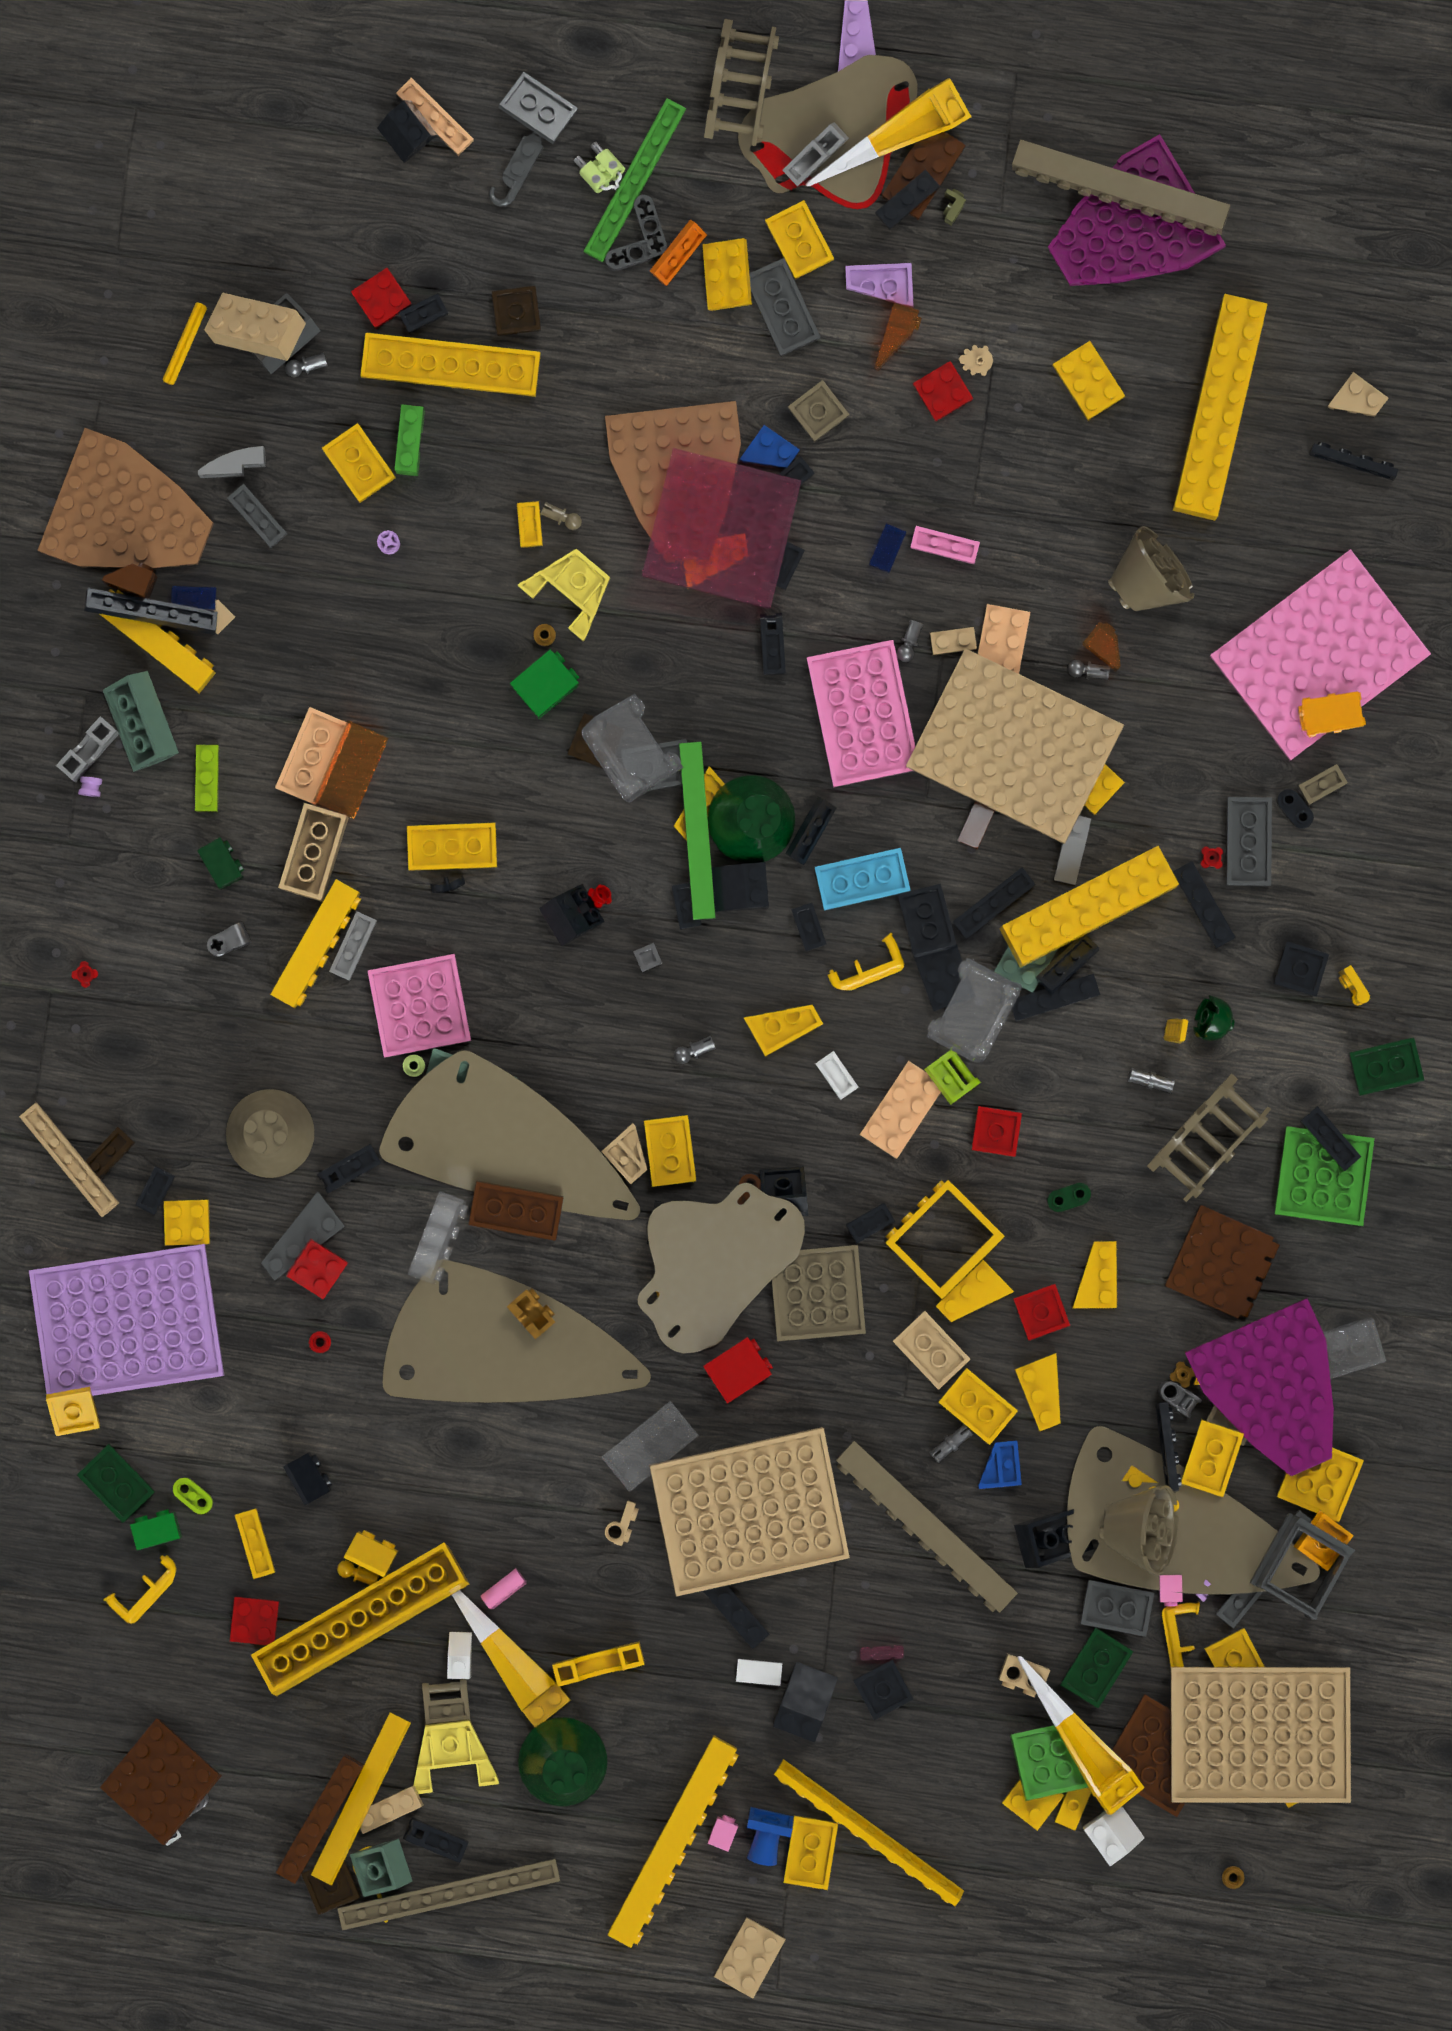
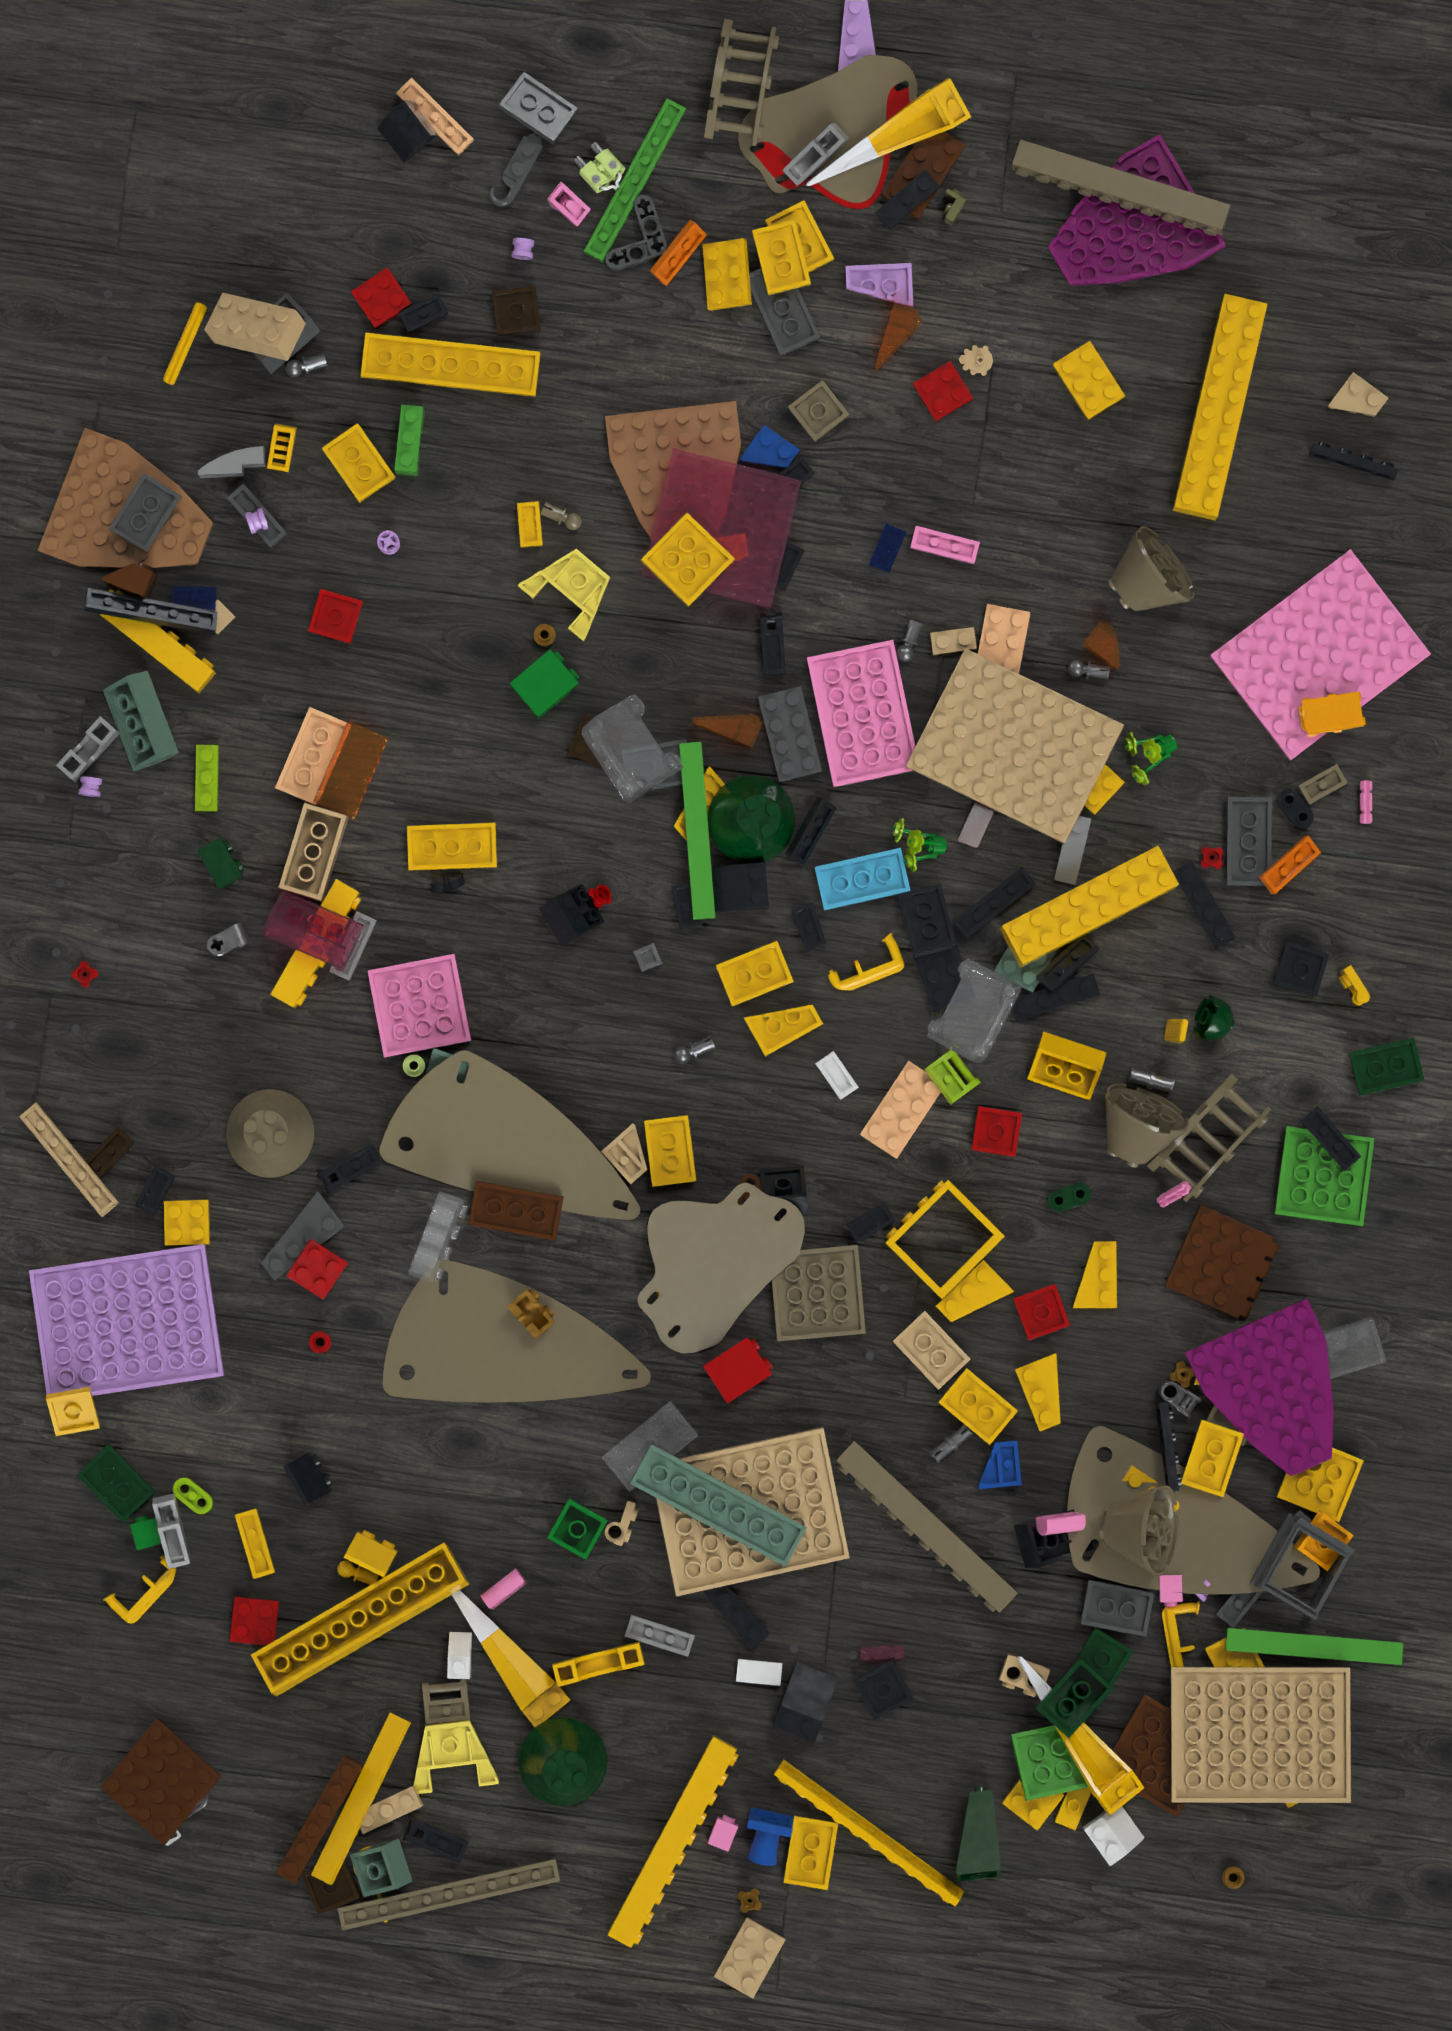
none -> dark grey plate [109,473,182,553]
none -> light grey slope [152,1493,190,1569]
none -> lavender wheel [245,508,269,534]
none -> clear pink slope [262,890,364,970]
none -> yellow slope [267,424,297,472]
none -> red plate [308,589,363,644]
none -> lavender wheel [511,238,534,260]
none -> bright pink slope [547,182,591,227]
none -> green brick [547,1498,608,1560]
none -> light grey plate [625,1614,695,1657]
none -> sand green plate [629,1443,807,1567]
none -> yellow plate [641,513,735,607]
none -> clear orange slope [692,713,763,749]
none -> yellow plate [716,941,794,1007]
none -> pearl gold plate [738,1888,762,1913]
none -> yellow plate [752,220,811,295]
none -> dark grey plate [758,686,822,783]
none -> plant [892,818,947,873]
none -> dark green slope [956,1787,1001,1882]
none -> yellow slope [1027,1031,1107,1100]
none -> bright pink brick [1036,1512,1086,1536]
none -> dark green slope [1036,1656,1114,1738]
none -> dark tan cone [1105,1084,1189,1168]
none -> plant [1124,732,1177,786]
none -> bright pink axle [1156,1181,1192,1207]
none -> bright green tile [1225,1628,1403,1665]
none -> orange plate [1259,835,1321,894]
none -> bright pink axle [1360,780,1372,824]

